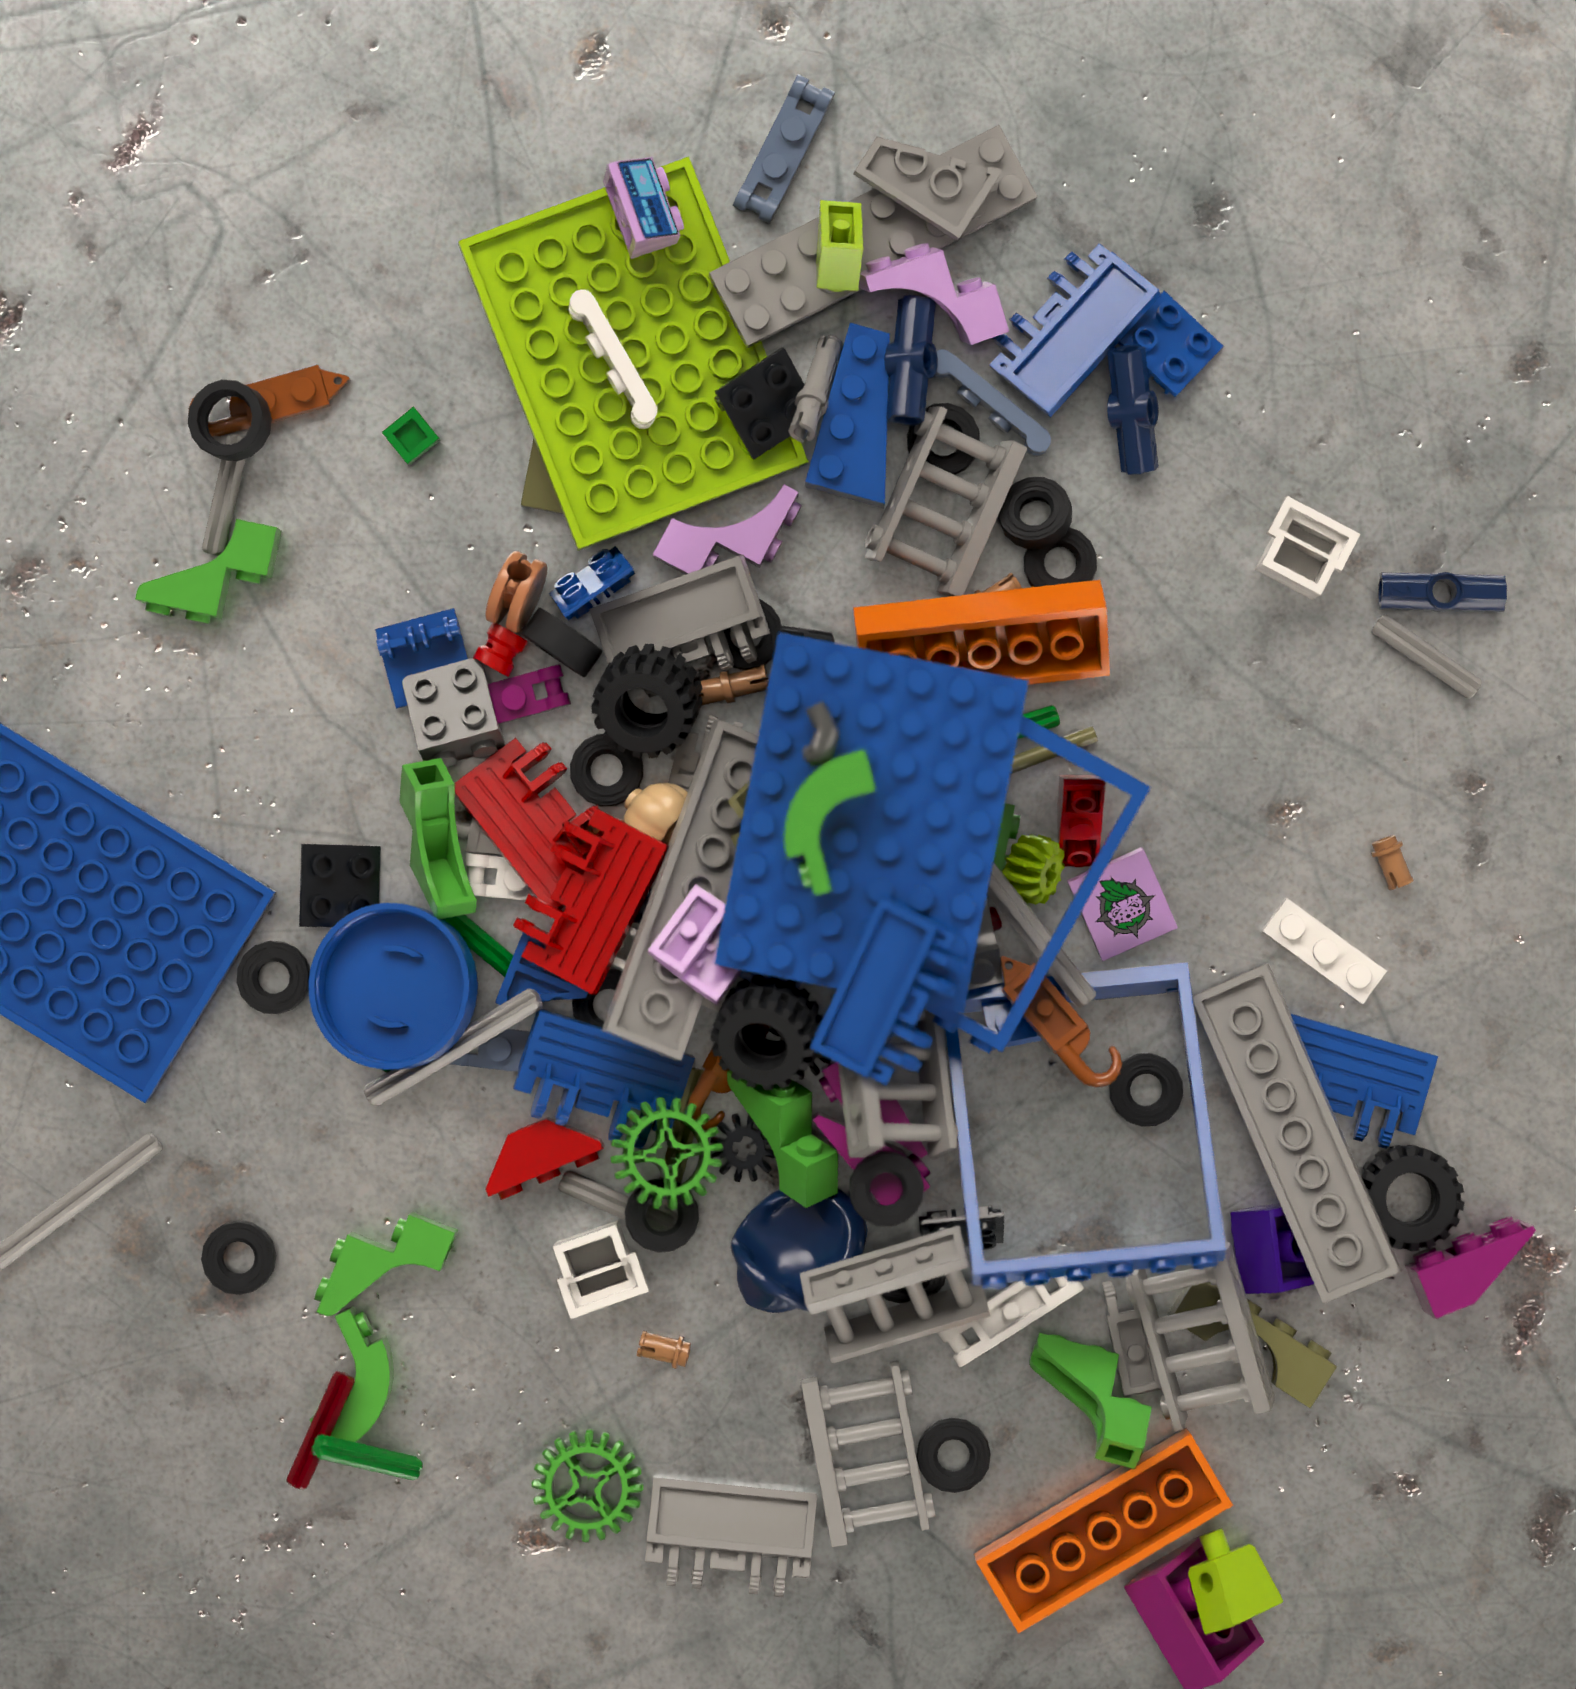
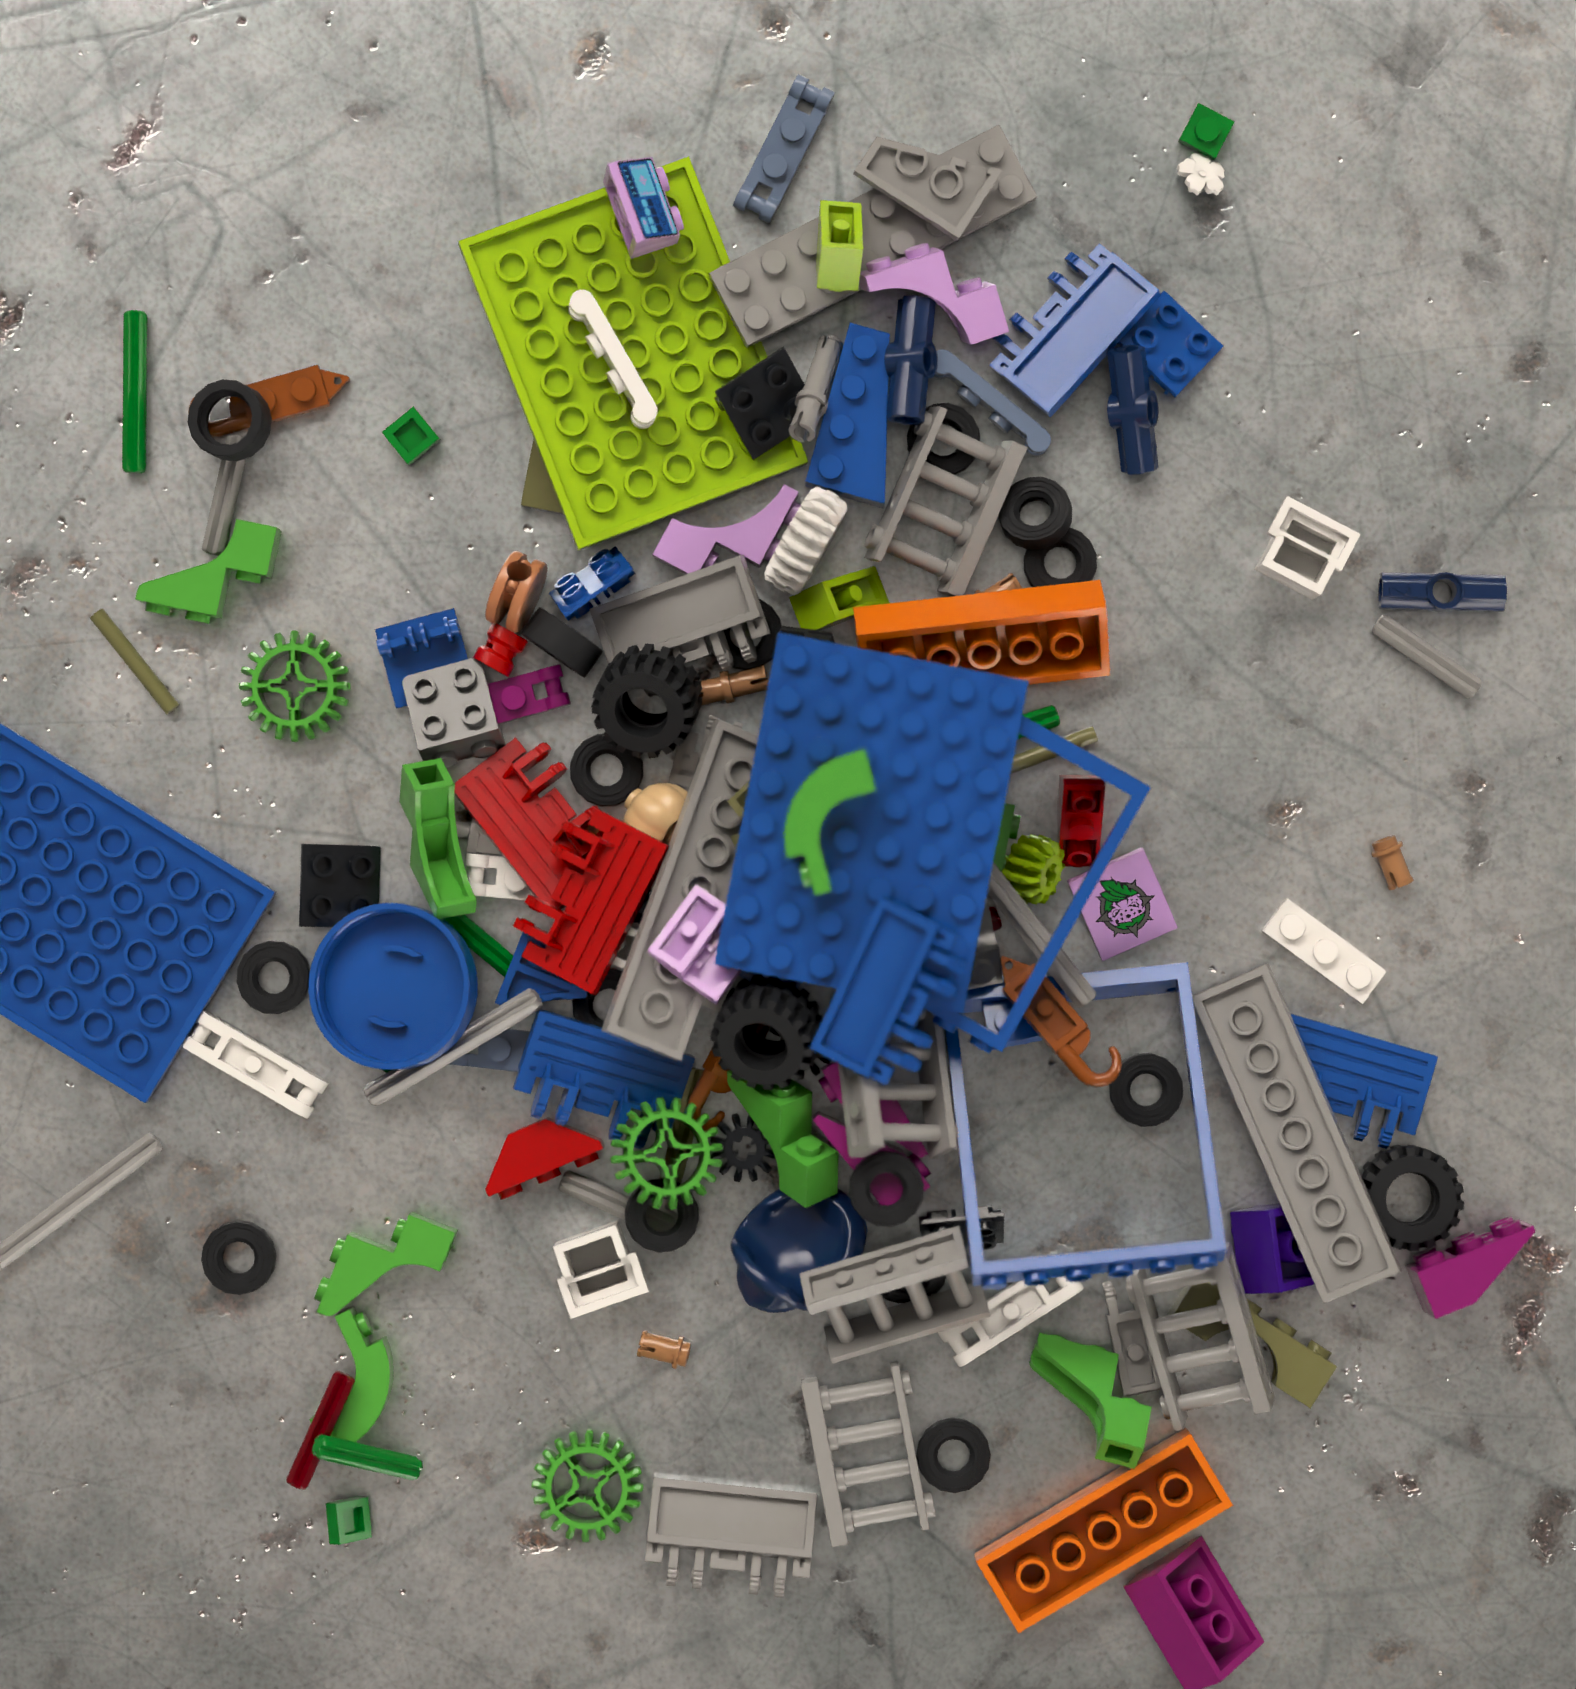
dark grey arm [803,701,840,766] -> none
lime torso [1188,1528,1283,1635] -> none
none -> olive bar [90,608,180,715]
none -> green axle [122,310,147,473]
none -> white plate [181,1010,329,1119]
none -> bright green gear [239,630,351,742]
none -> green plate [326,1496,372,1545]
none -> white gear [764,486,847,596]
none -> lime slope [789,566,890,630]
none -> white plant [1177,153,1225,195]
none -> green plate [1178,103,1234,161]

